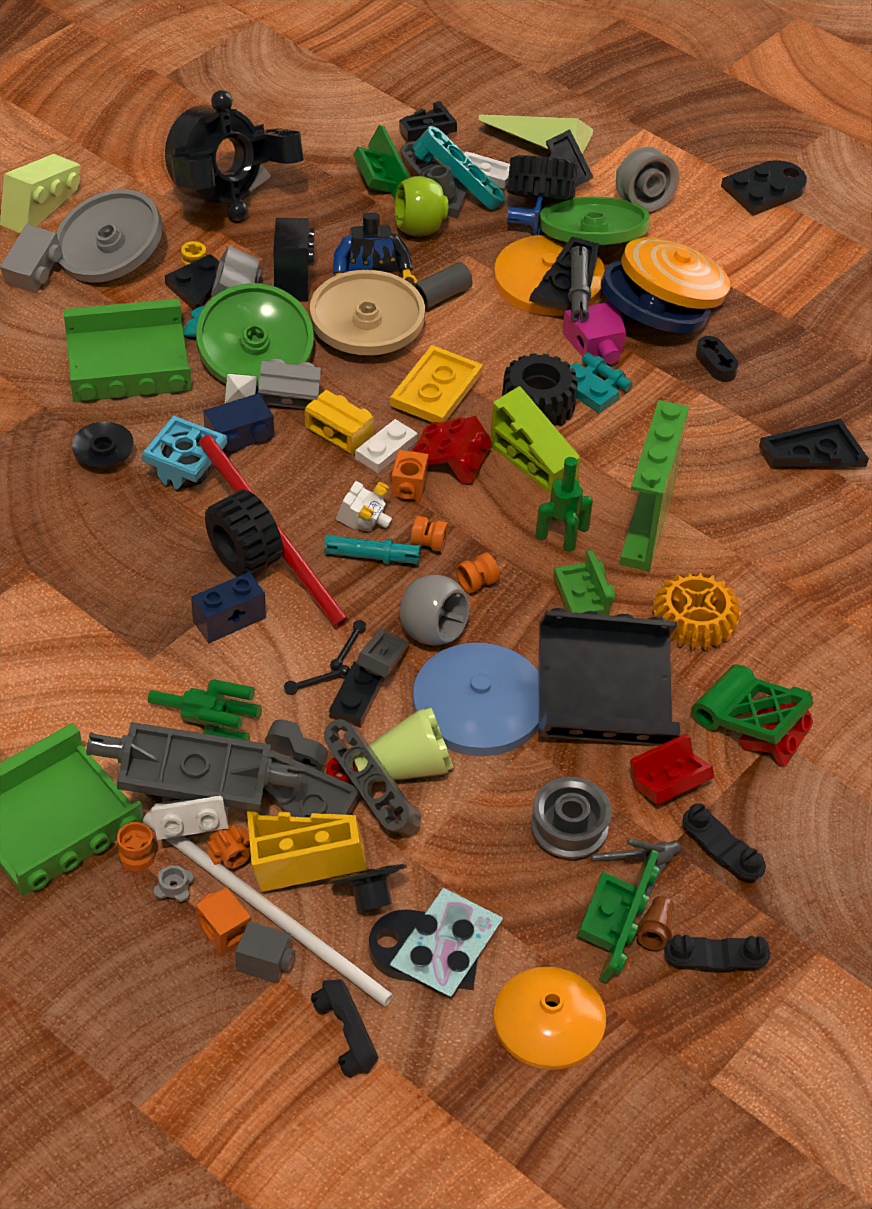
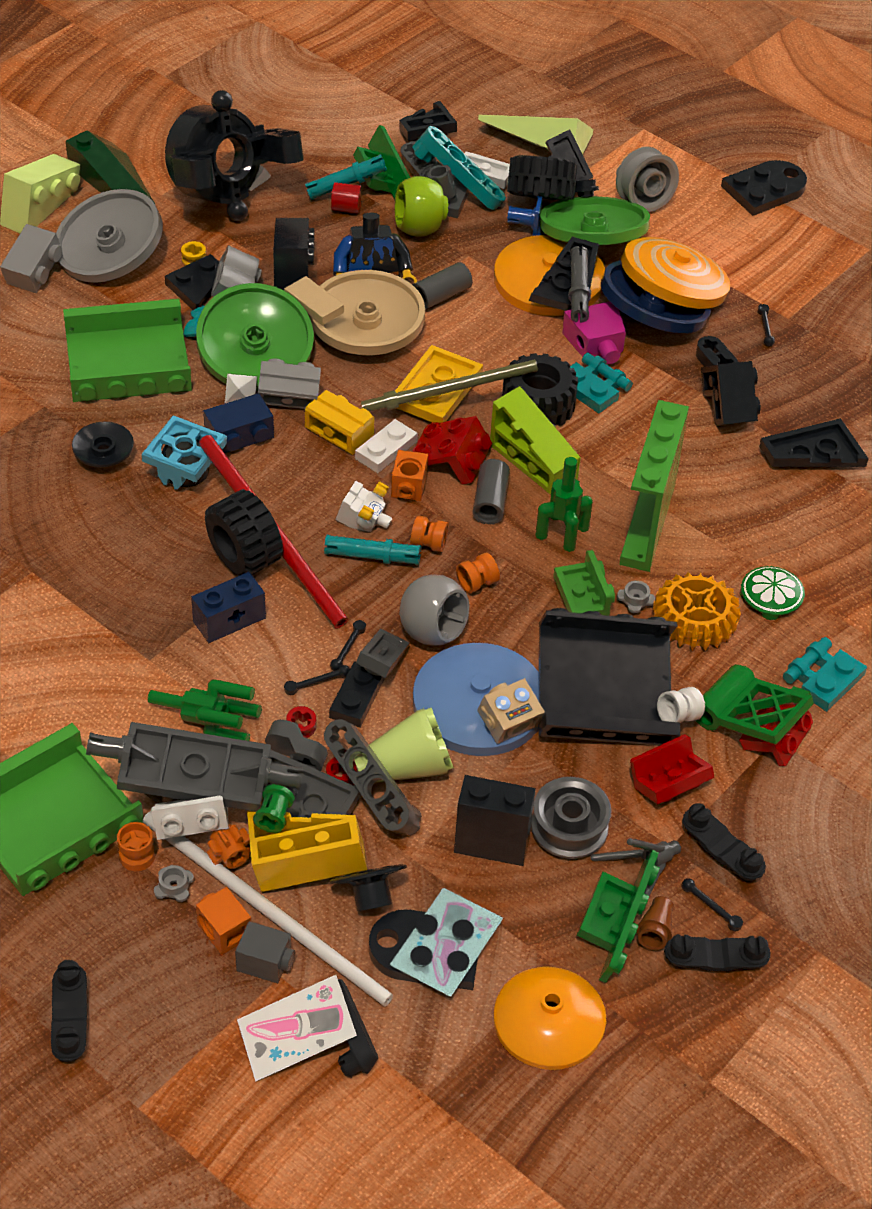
none -> black piece [51,960,87,1062]
none -> dark green wedge [65,130,155,204]
none -> white sticker [237,975,357,1082]
none -> green bush [253,784,295,833]
none -> tan tile [284,276,344,325]
none -> red bush [286,706,316,738]
none -> teal pin [305,154,387,200]
none -> red brick [331,182,361,214]
none -> olive bar [361,359,538,412]
none -> black brick [454,775,536,866]
none -> dark grey pin [472,459,510,525]
none -> tan head [477,678,545,744]
none -> black plate [575,179,599,197]
none -> light grey plate [617,581,655,613]
none -> white wheel [657,687,705,723]
none -> black hinge [681,878,743,932]
none -> black brick [701,361,761,425]
none -> dish [740,566,805,620]
none -> black hinge [757,304,775,346]
none -> teal plate [783,637,867,712]

